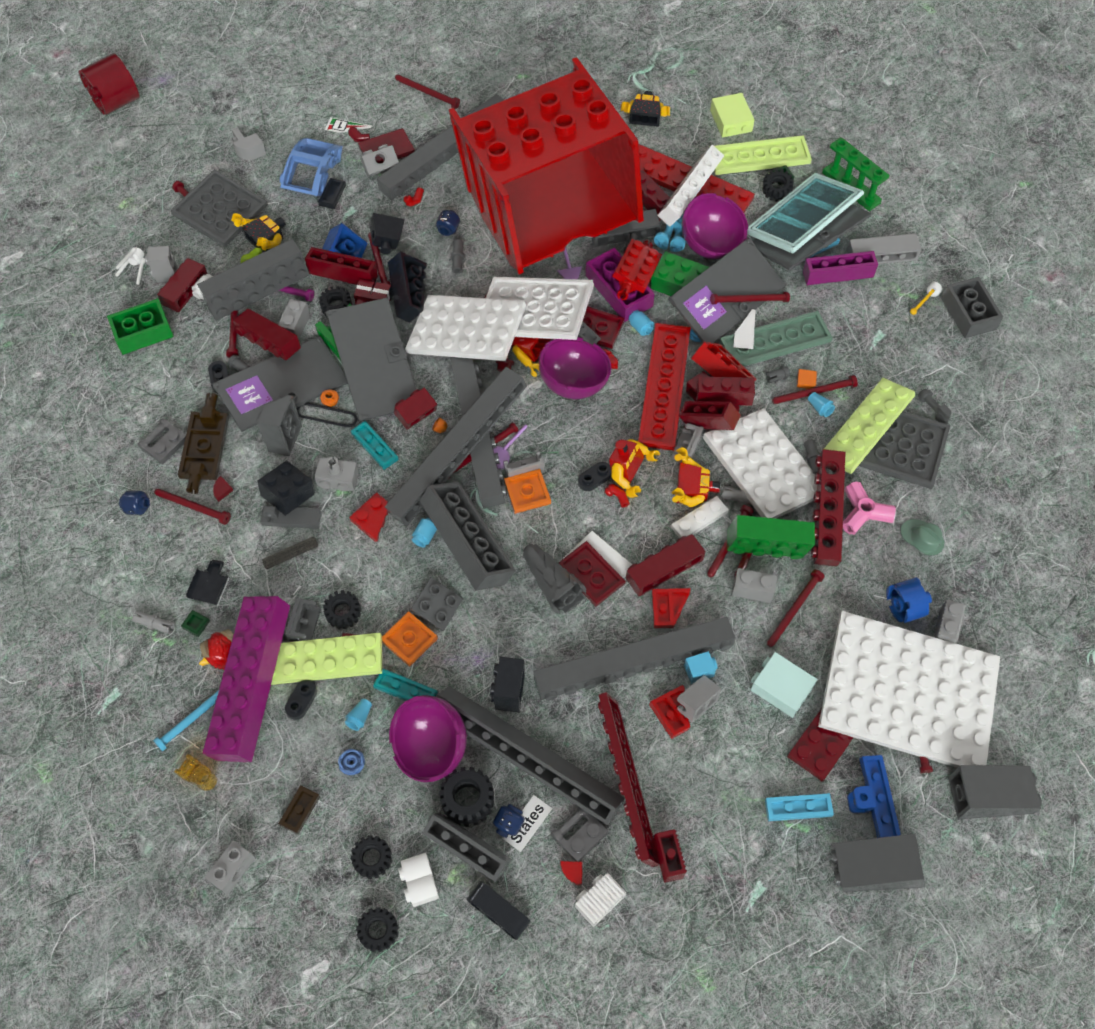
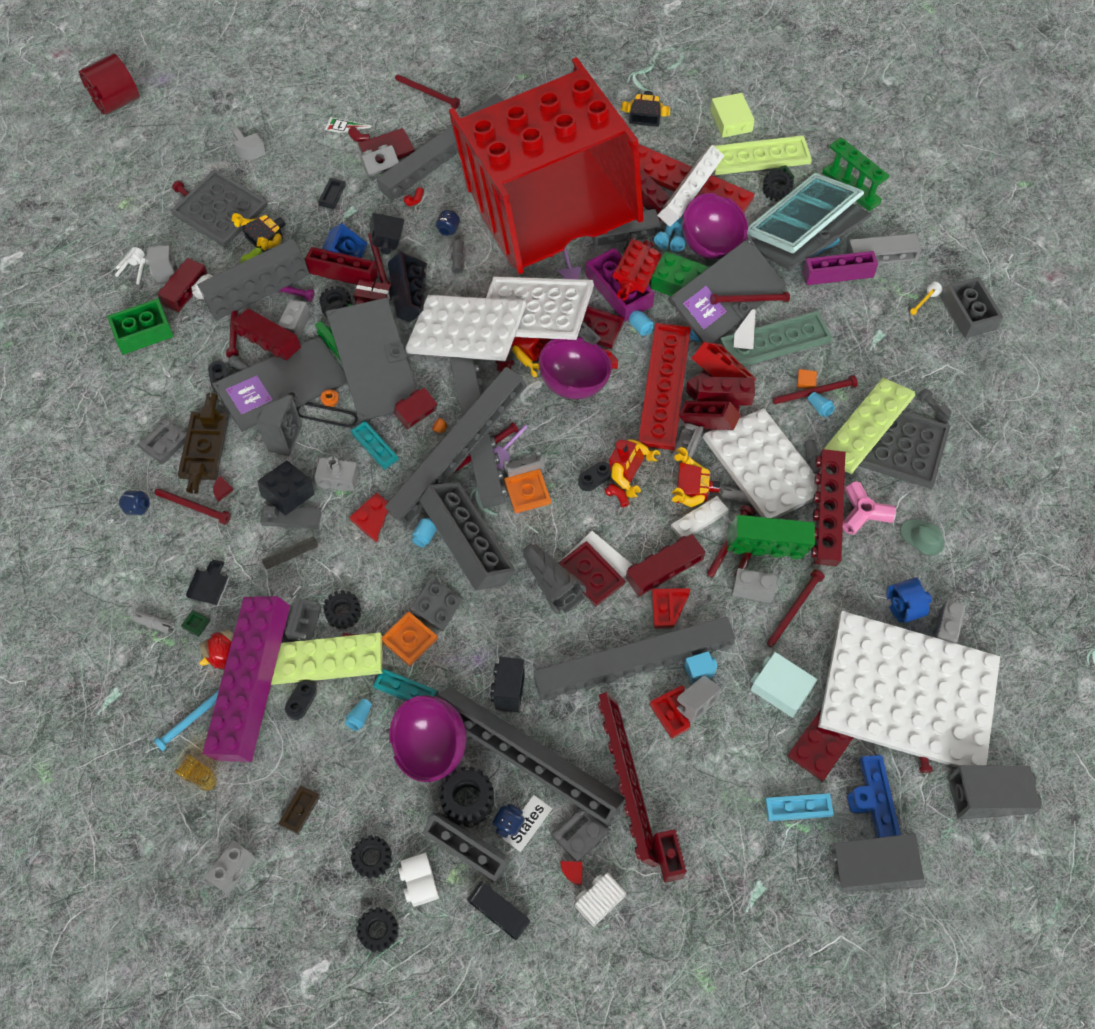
medium blue window [280,138,343,196] -> none
medium blue plate [338,749,365,775] -> none
dark grey pin [766,366,790,383] -> none

